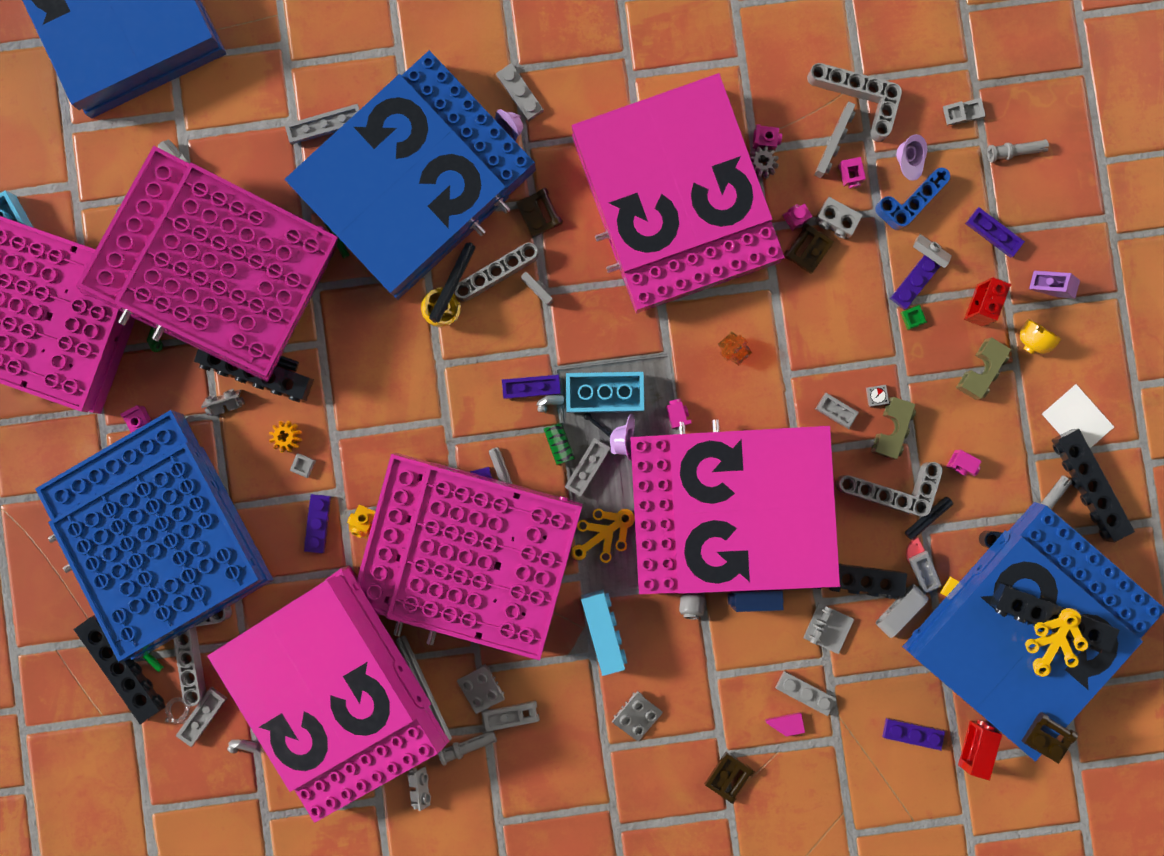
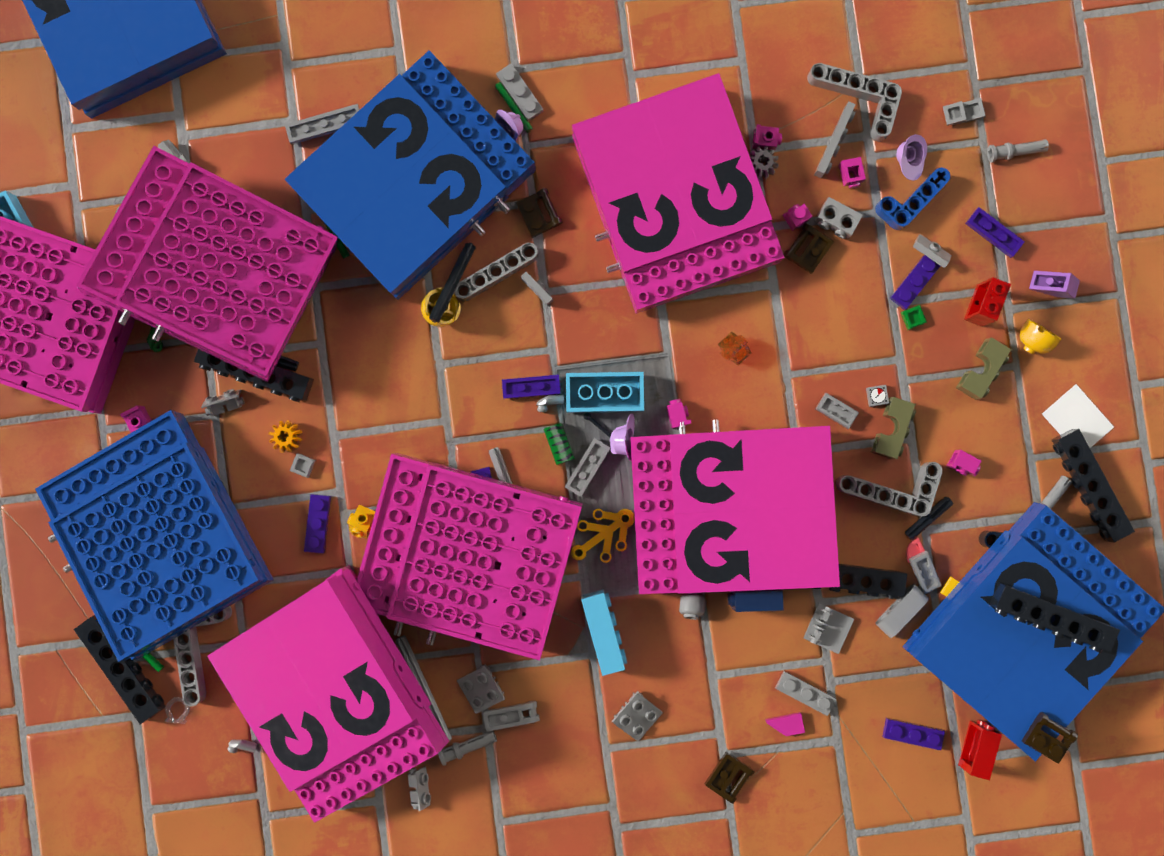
light grey plate [176,687,227,747] -> none
yellow plant [1025,608,1088,677] -> none
none -> green bar [495,82,533,133]

